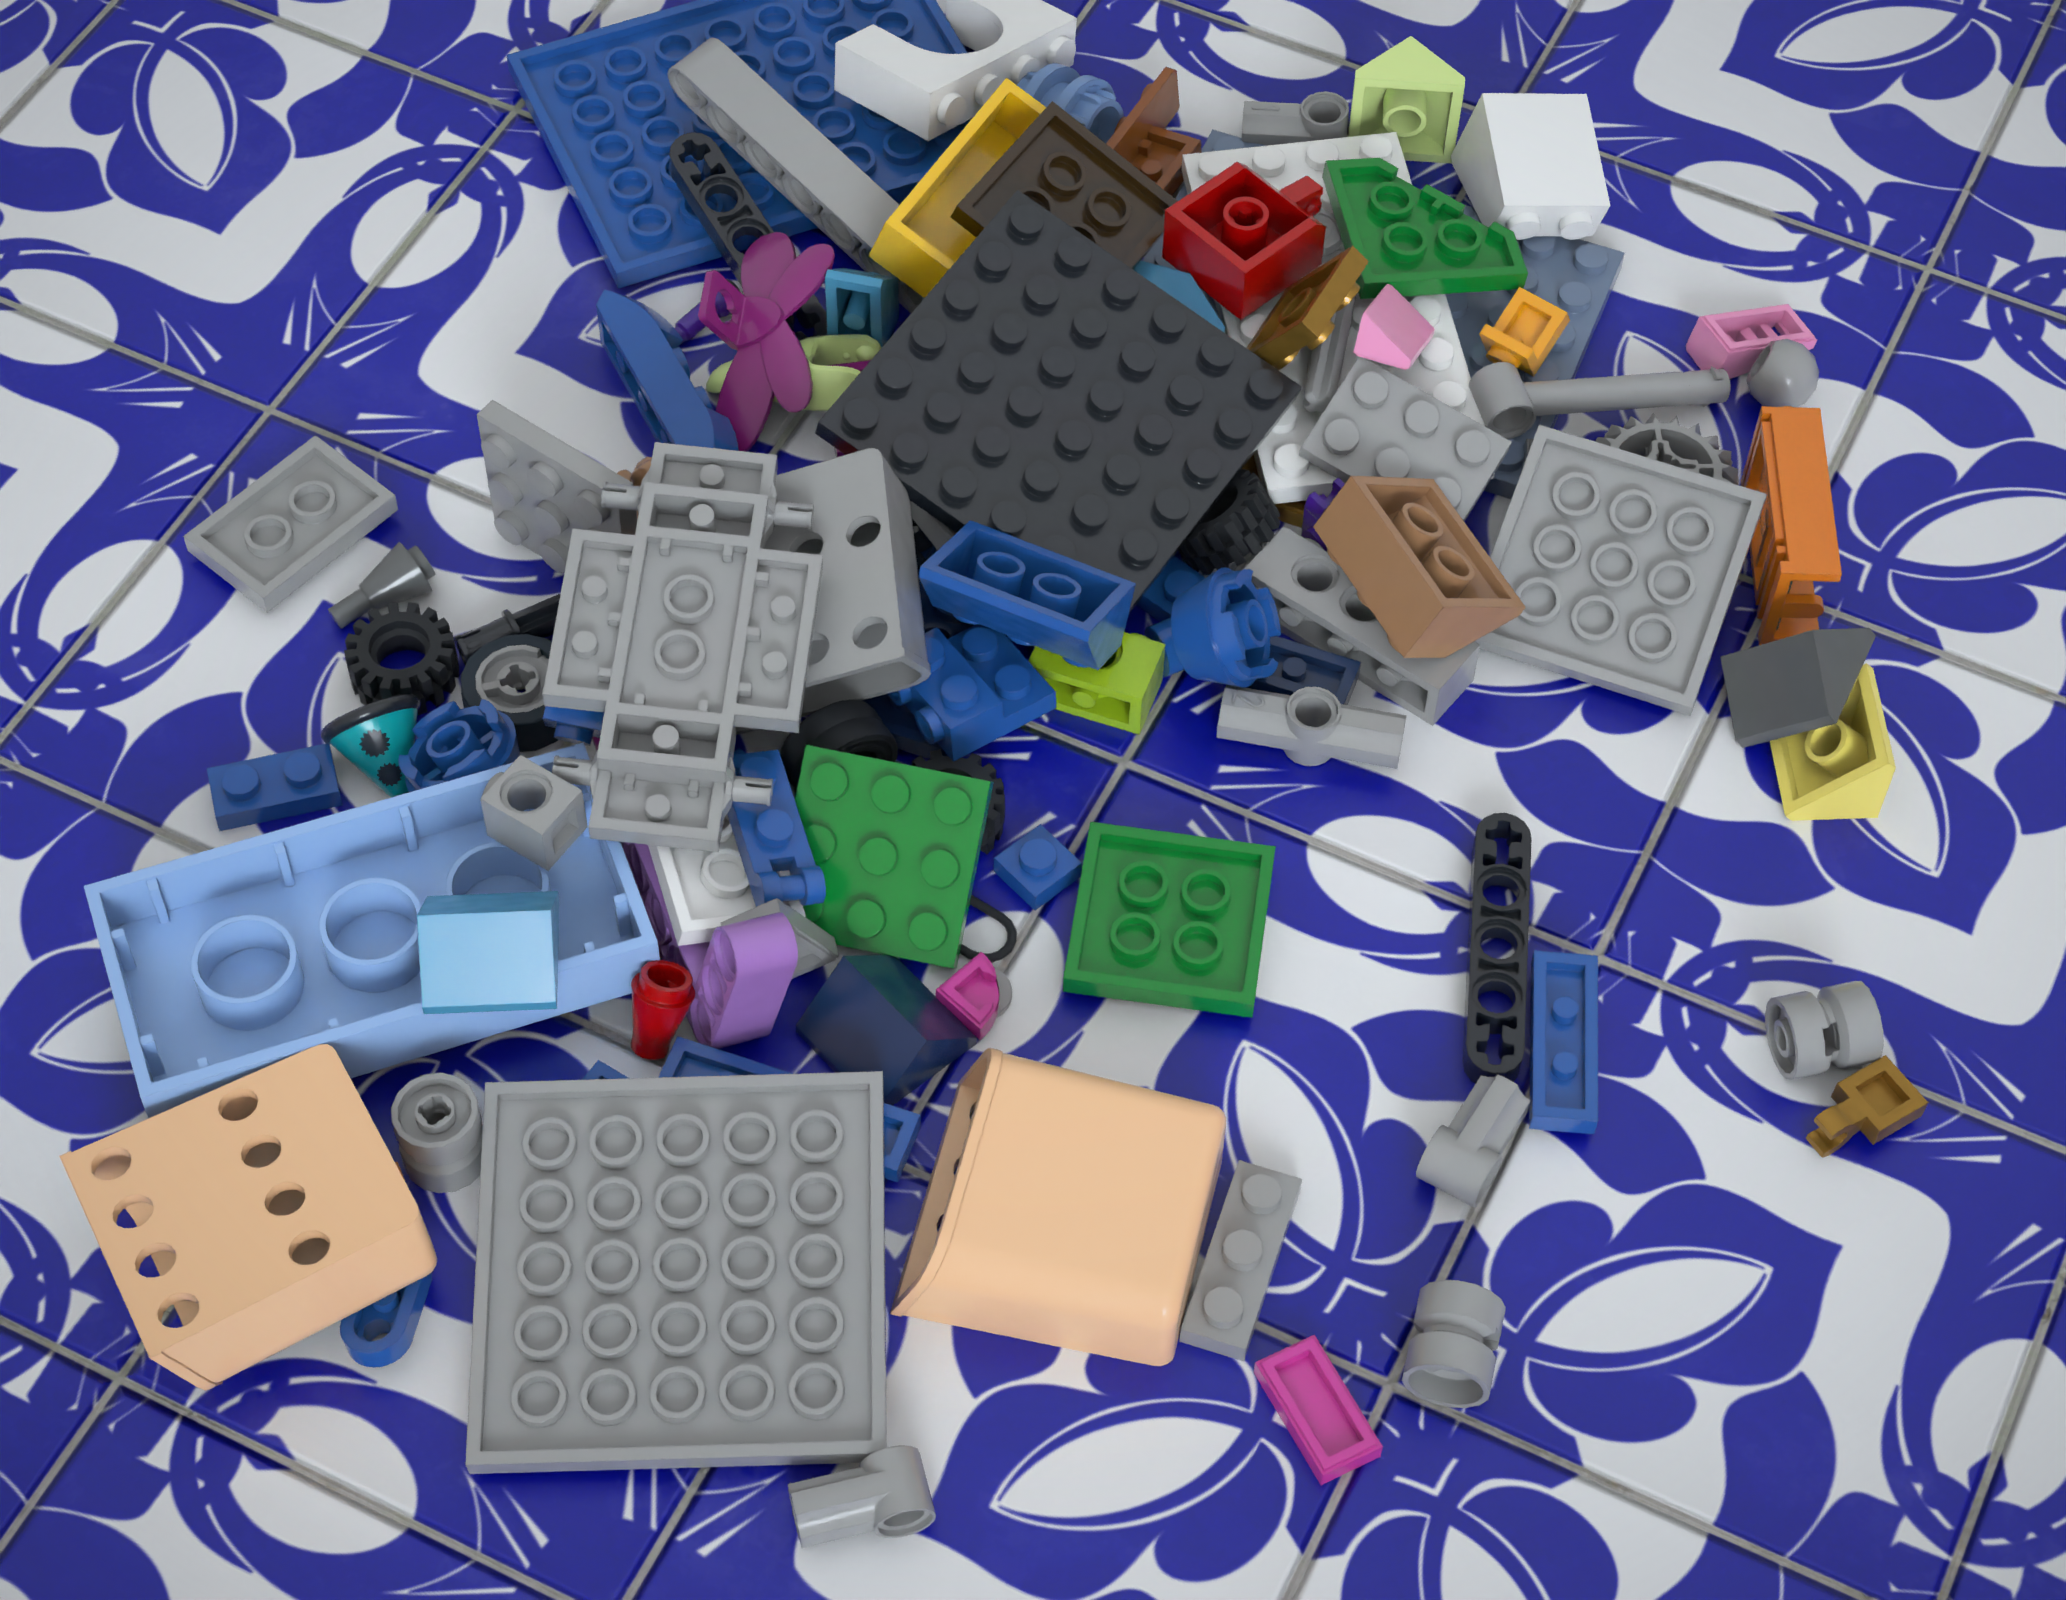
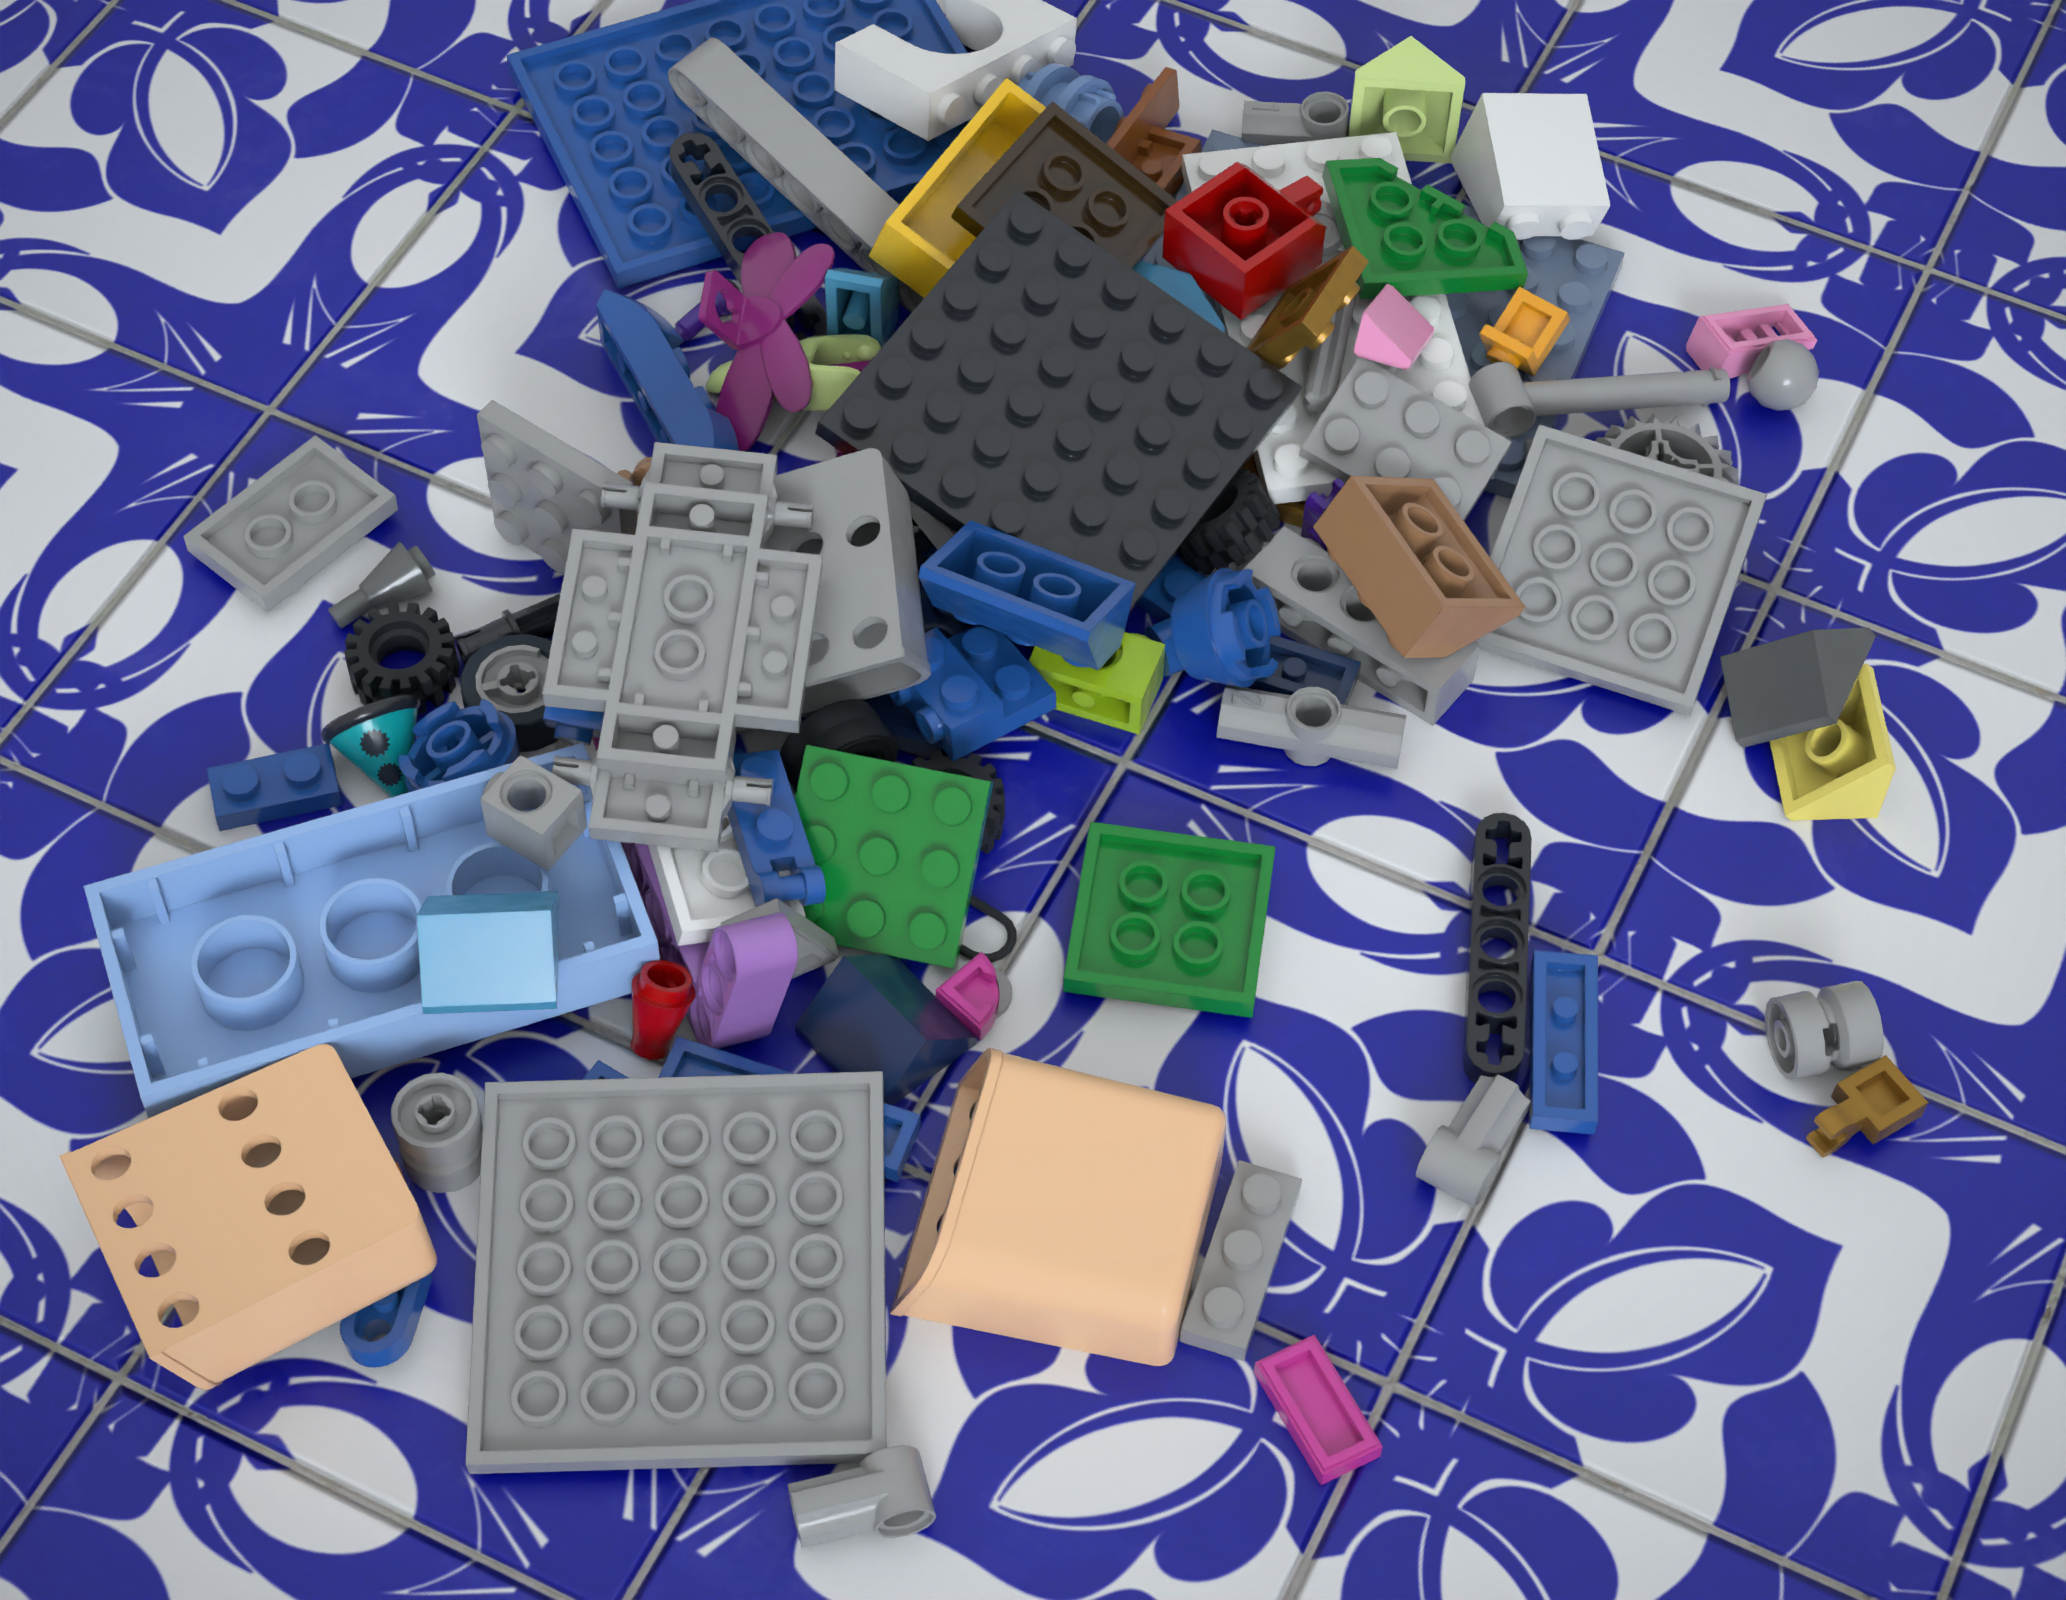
blue plate [994,824,1082,910] -> none
light grey wheel [1402,1280,1506,1408] -> none
orange door [1741,406,1842,645] -> none

